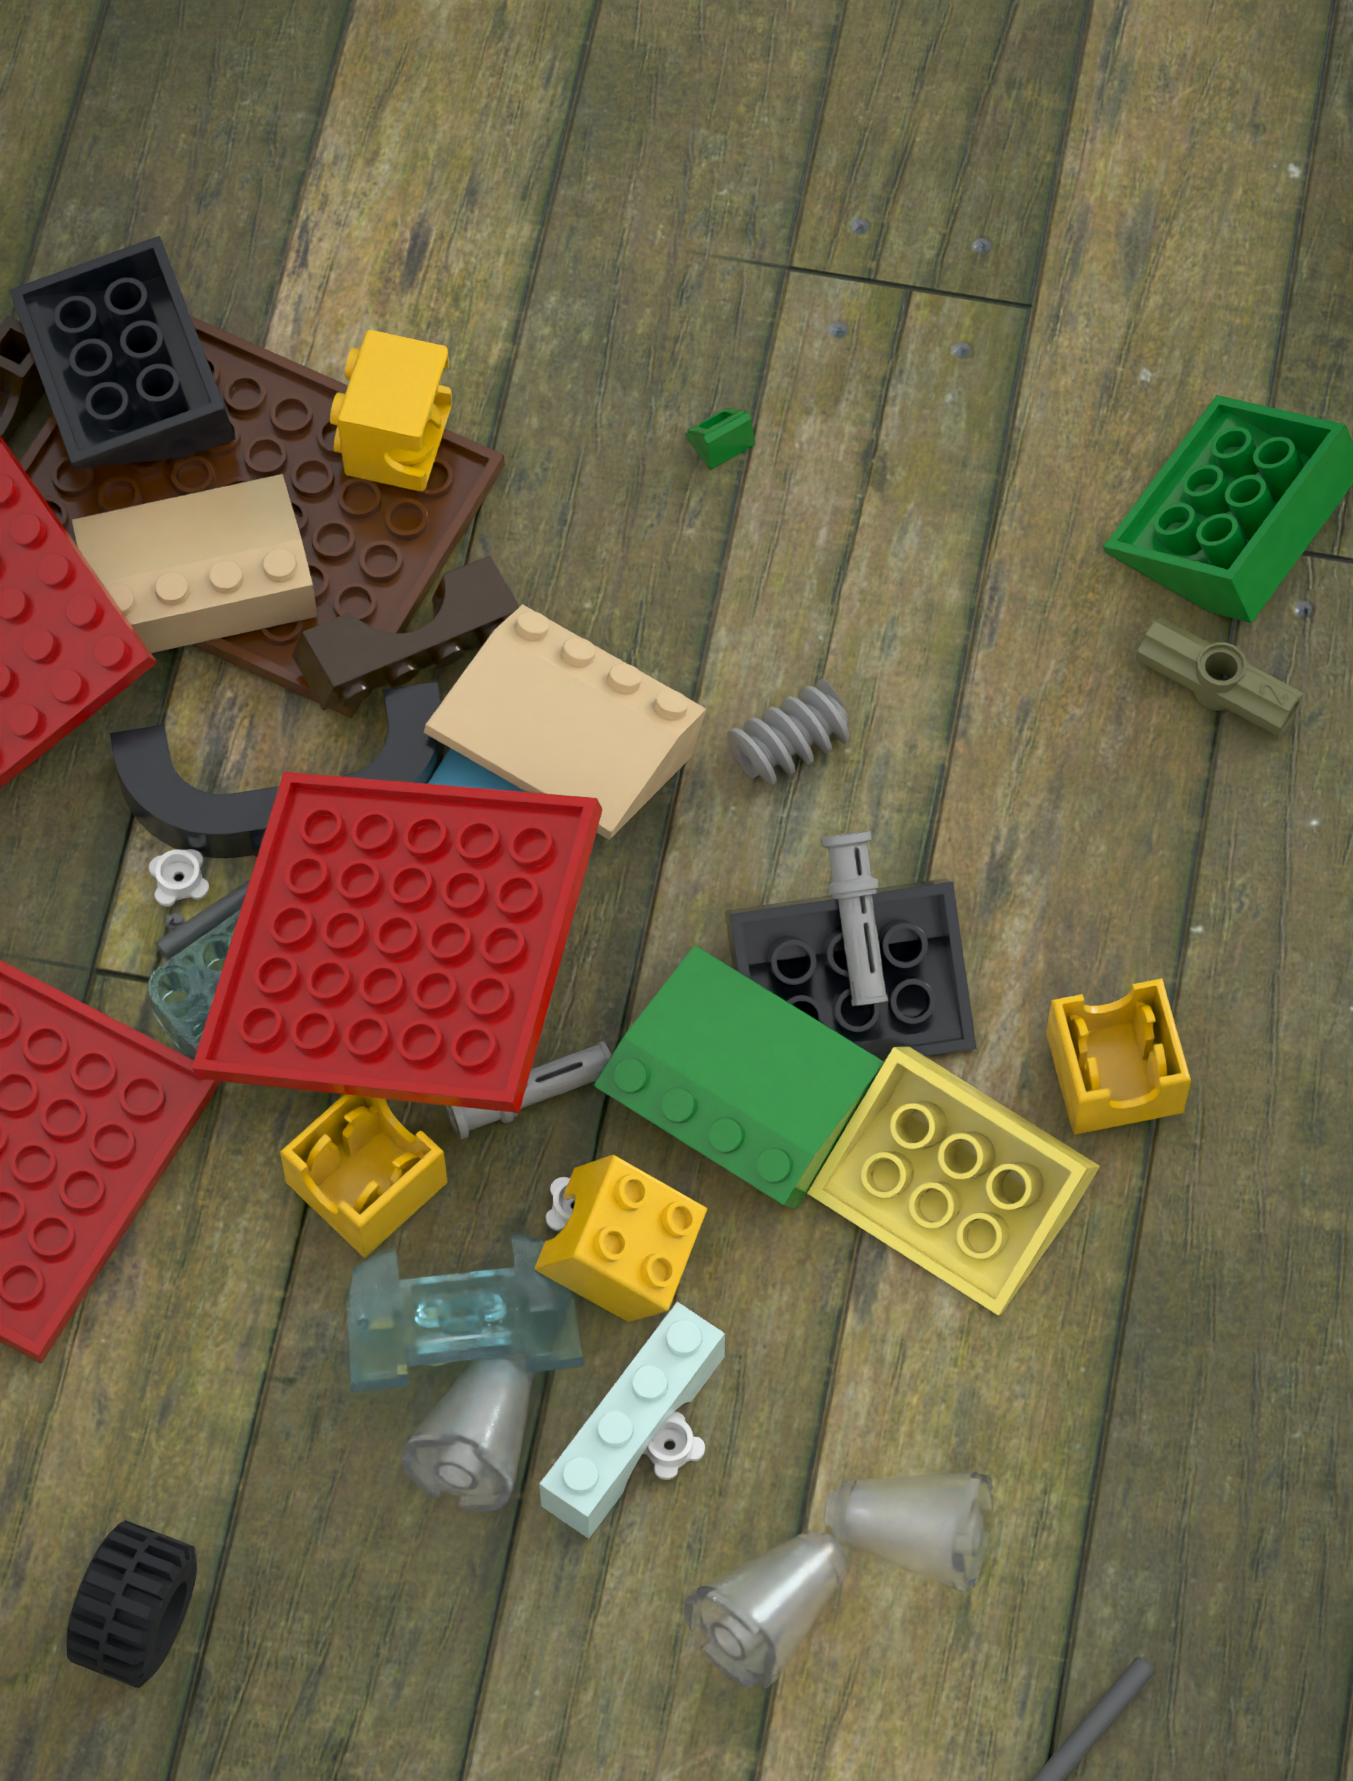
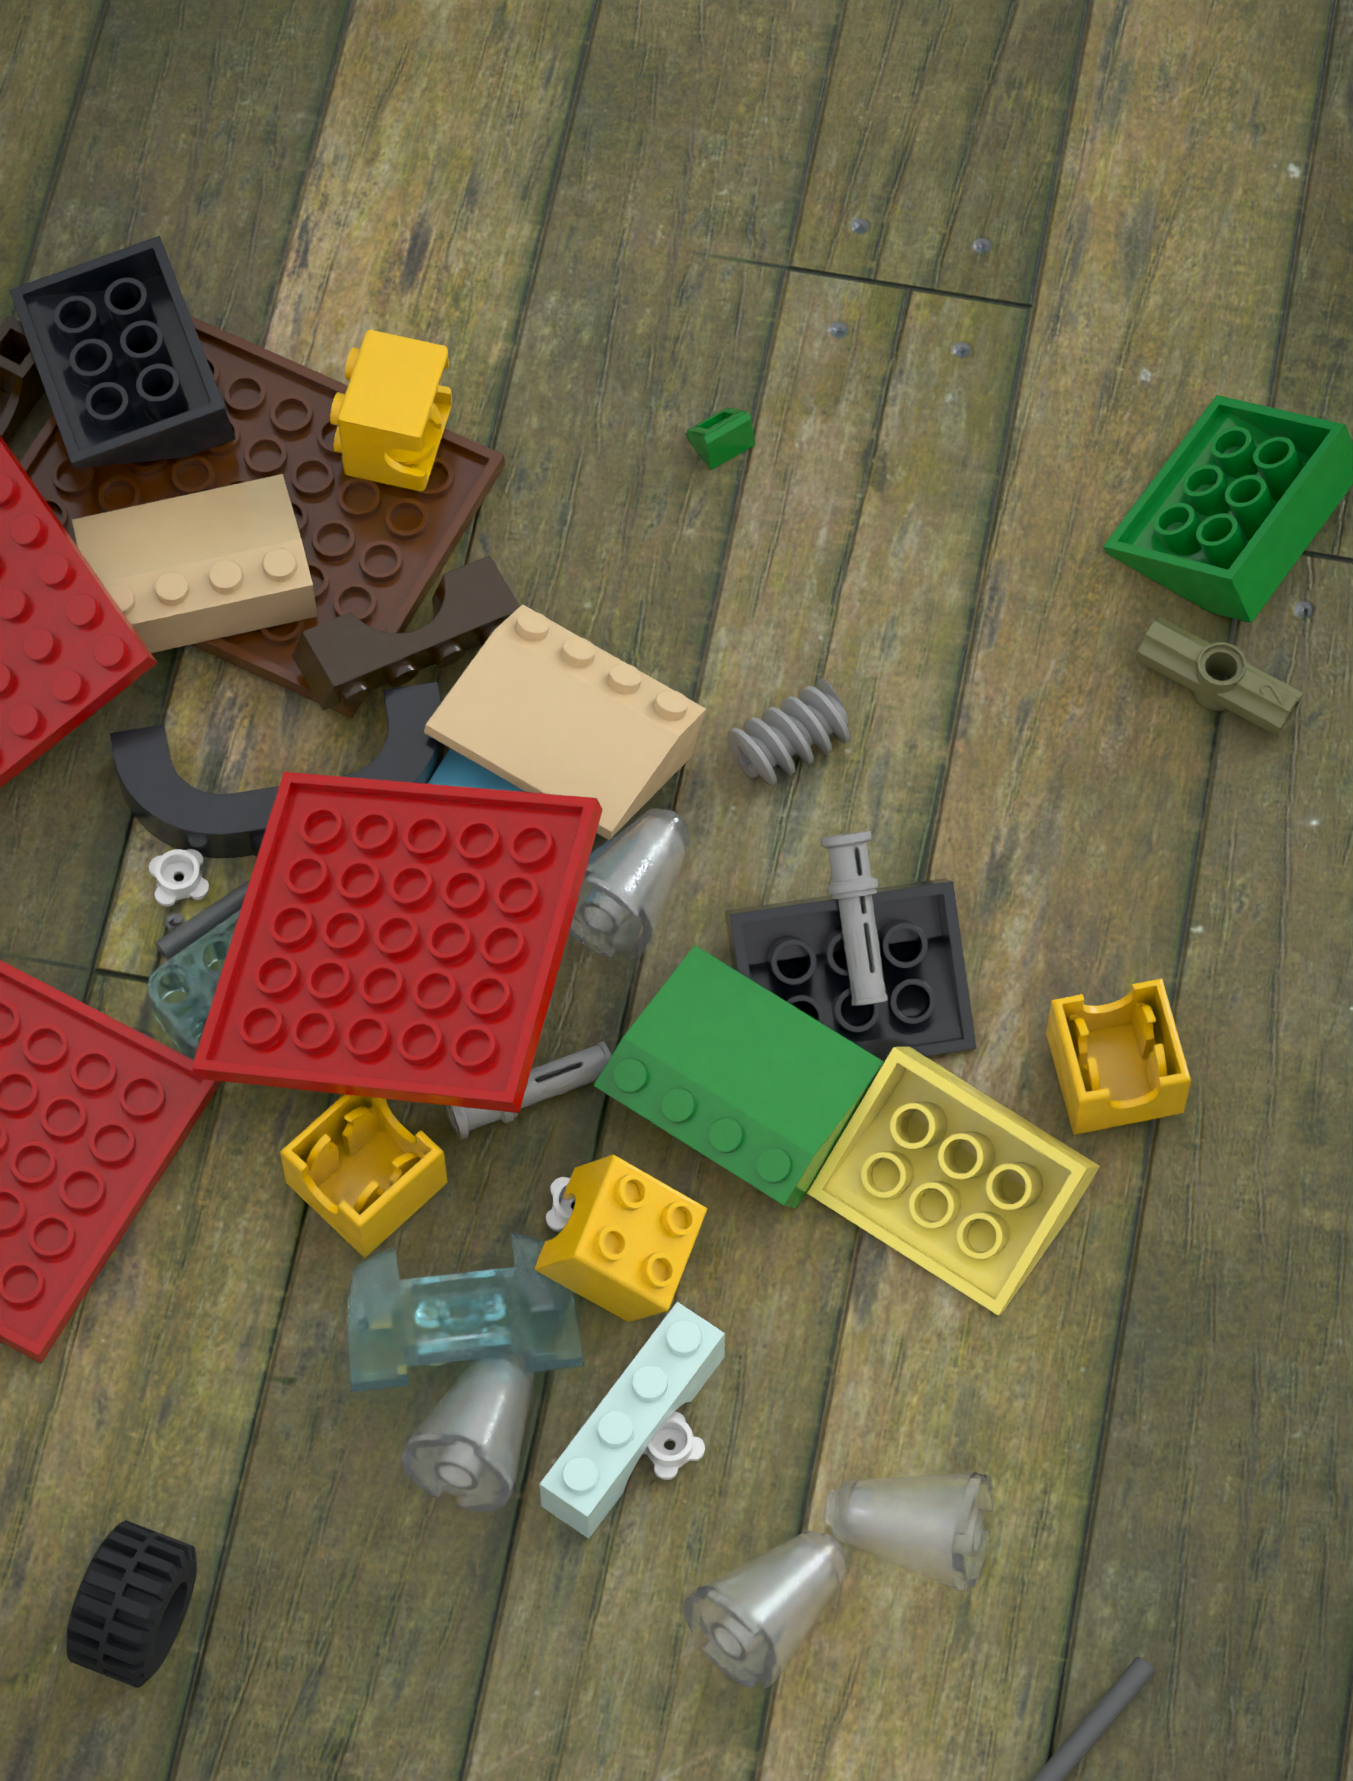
none -> clear cone [569,808,691,959]

